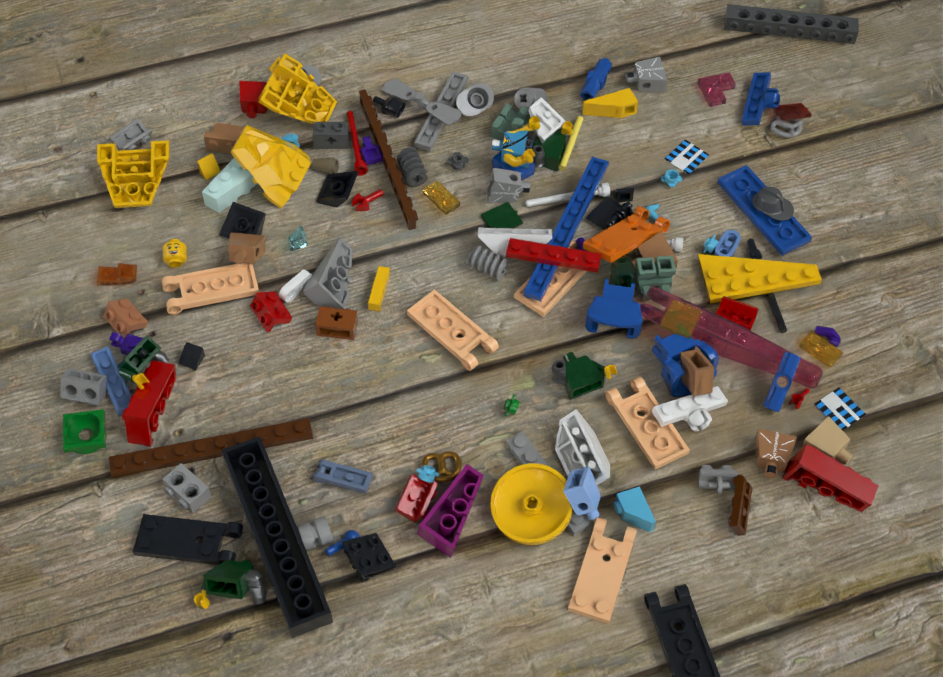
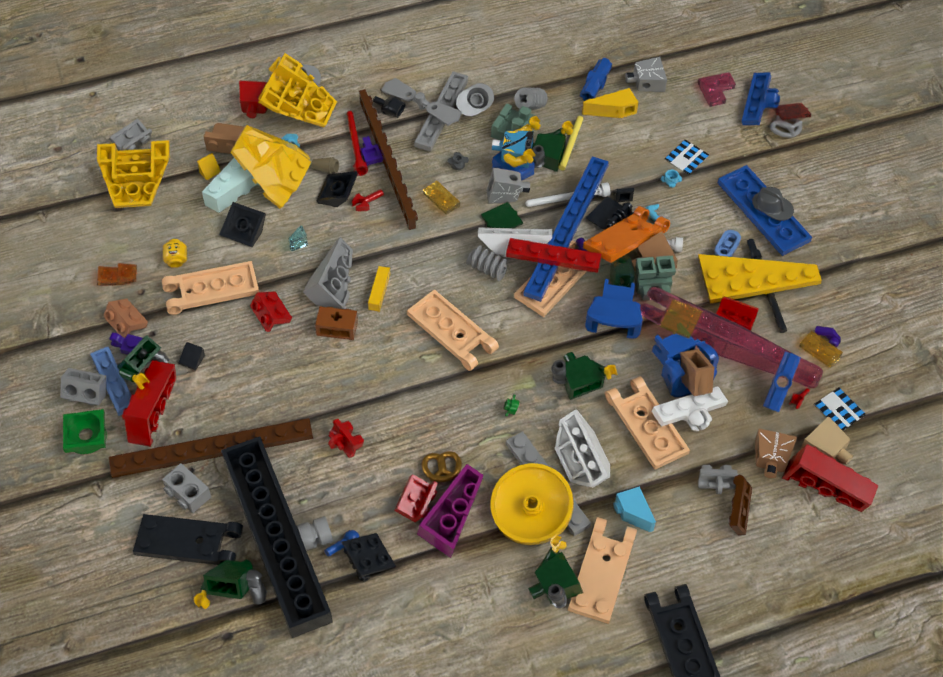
medium nougat torso [228,232,265,264] -> none
white piece [279,269,312,303] -> none
sand blue plate [312,460,373,494] -> none
dark grey brick [313,121,349,149] -> none
dark grey piece [397,147,428,187] -> none
medium azure plate [416,465,439,482] -> none
white wing [528,98,566,143] -> none
light blue torso [563,466,601,520] -> none
medium azure plate [703,234,719,253] -> none
dark grey brick [724,4,859,44] -> none
none -> red hips [328,419,364,458]
none -> dark green torso [528,536,583,608]

